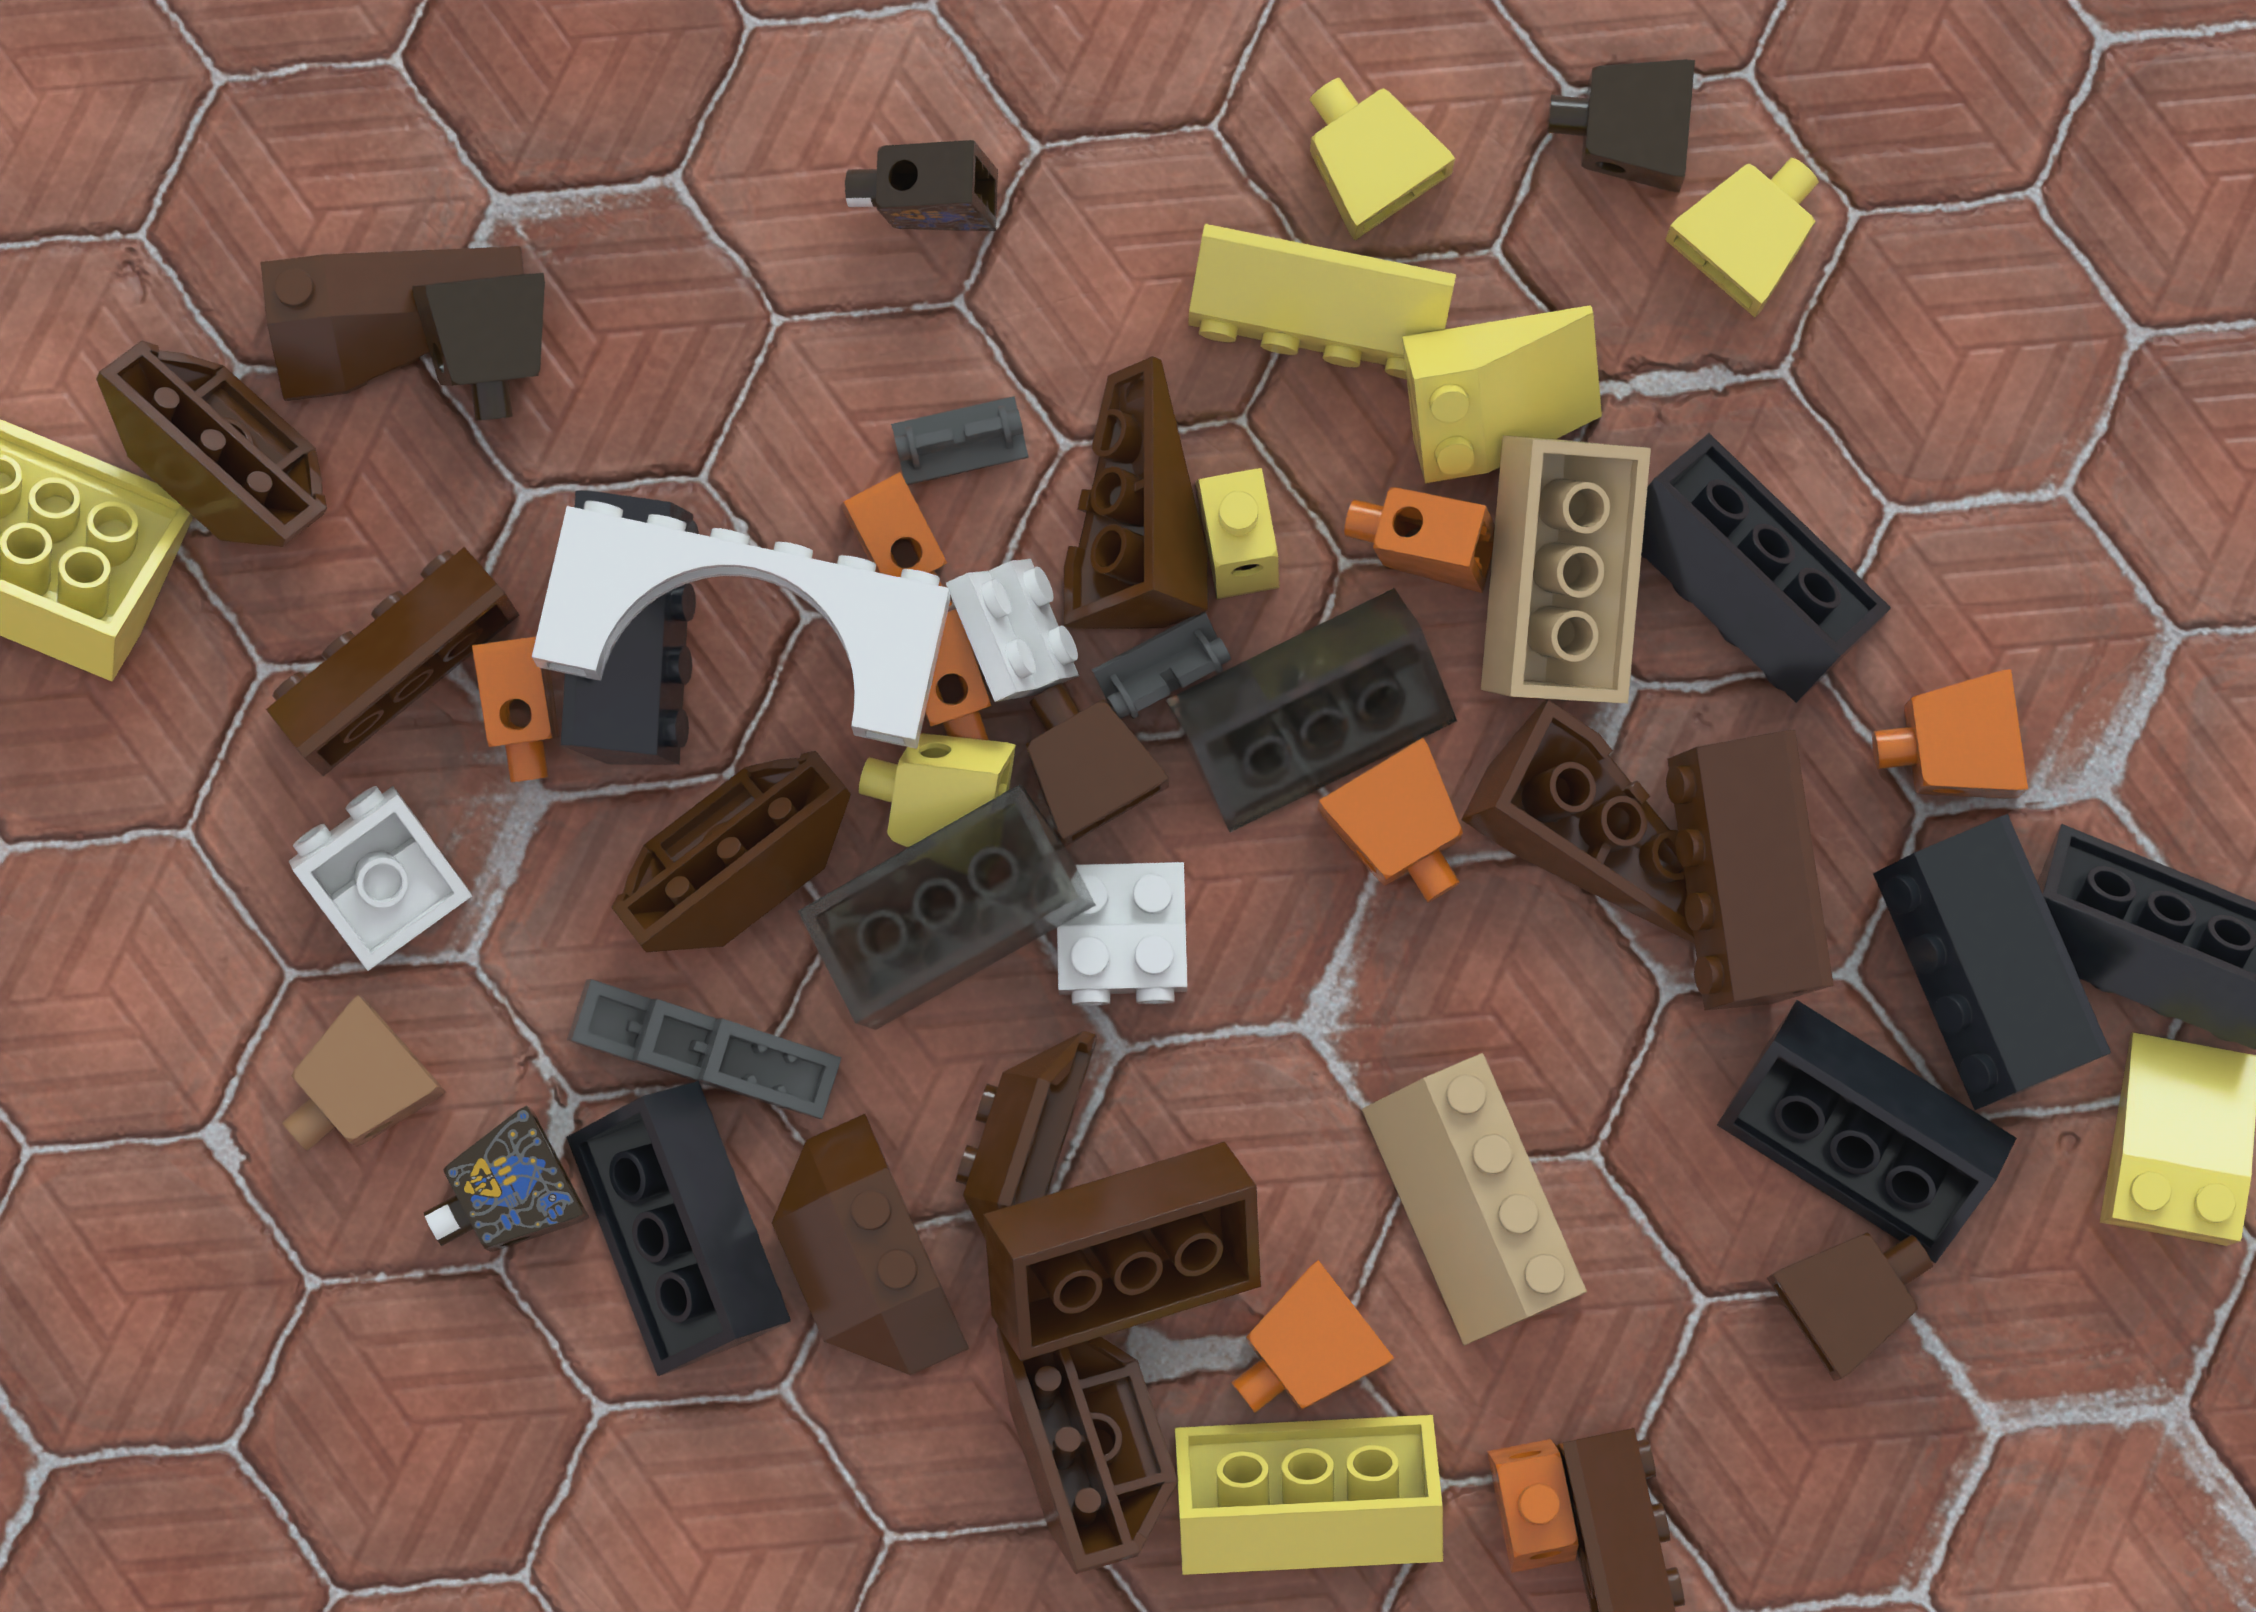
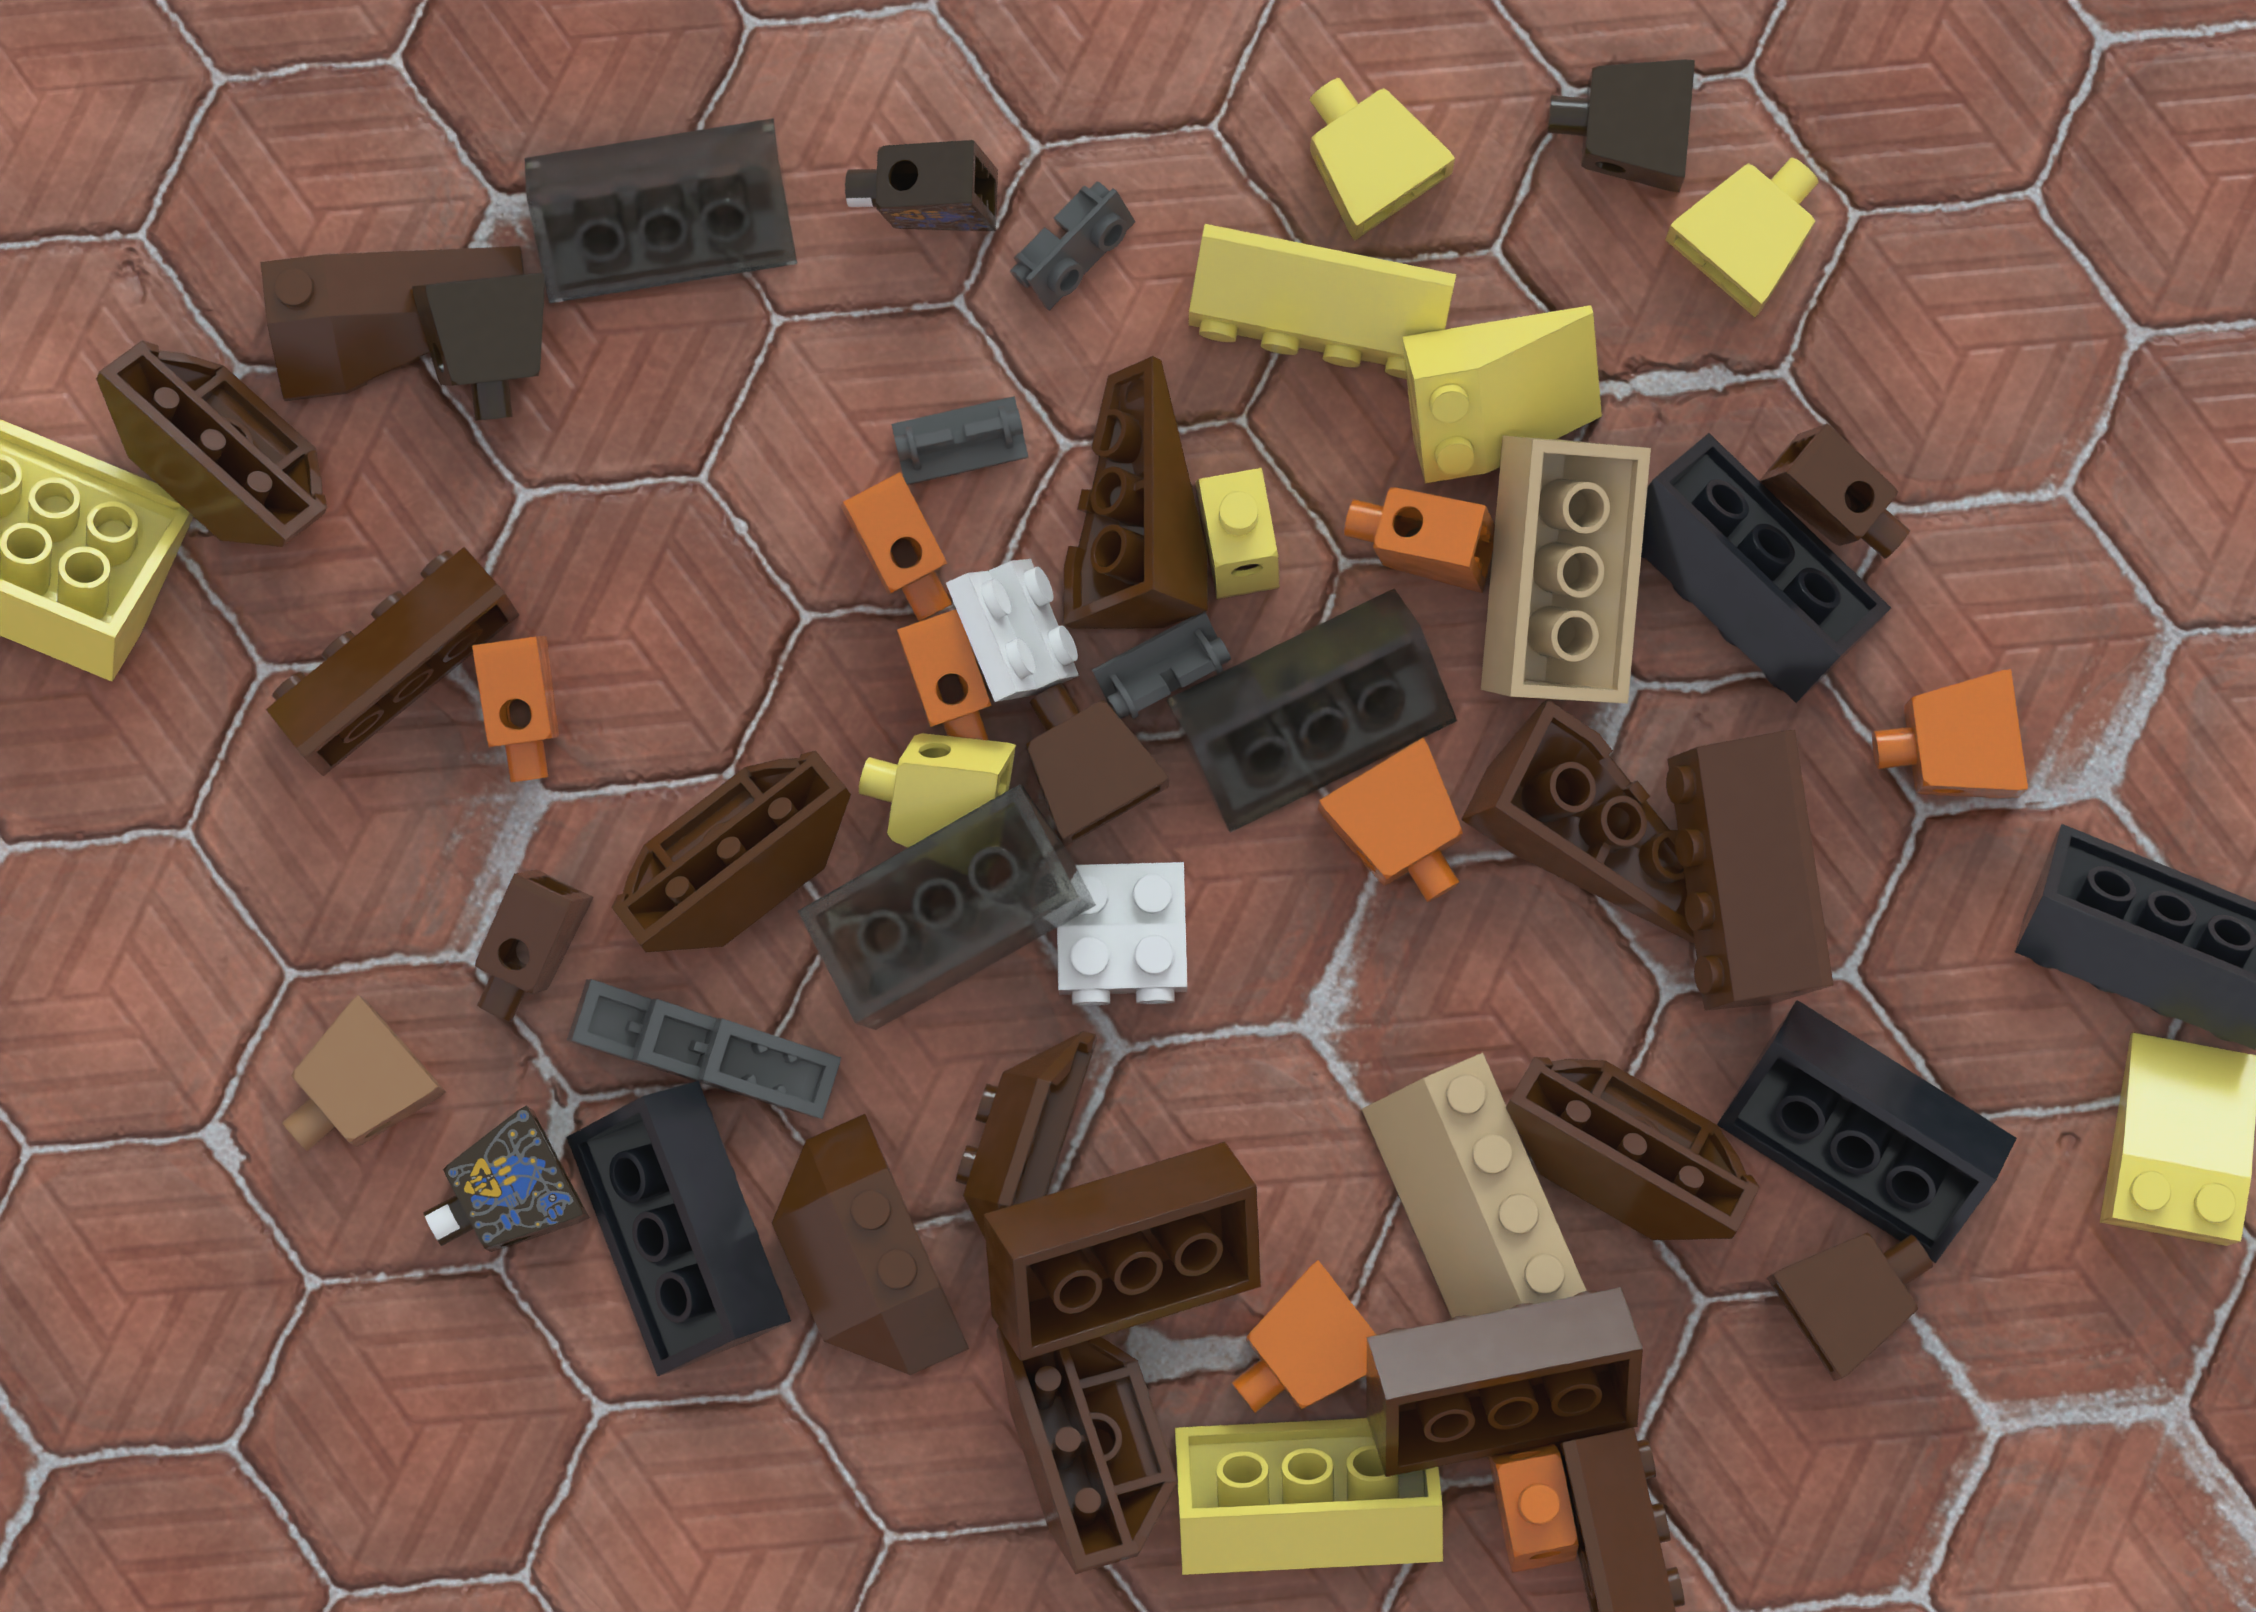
white plate [289,786,472,971] -> none
white arch [532,501,951,749] -> none
black slope [561,490,699,765] -> none
black slope [1873,814,2111,1110] -> none
none -> reddish brown torso [475,870,593,1021]
none -> clear smoke slope [524,118,797,303]
none -> dark grey hinge [1010,181,1135,311]
none -> reddish brown brick [1366,1287,1643,1477]
none -> reddish brown wedge [1506,1057,1760,1240]
none -> reddish brown torso [1759,423,1910,559]

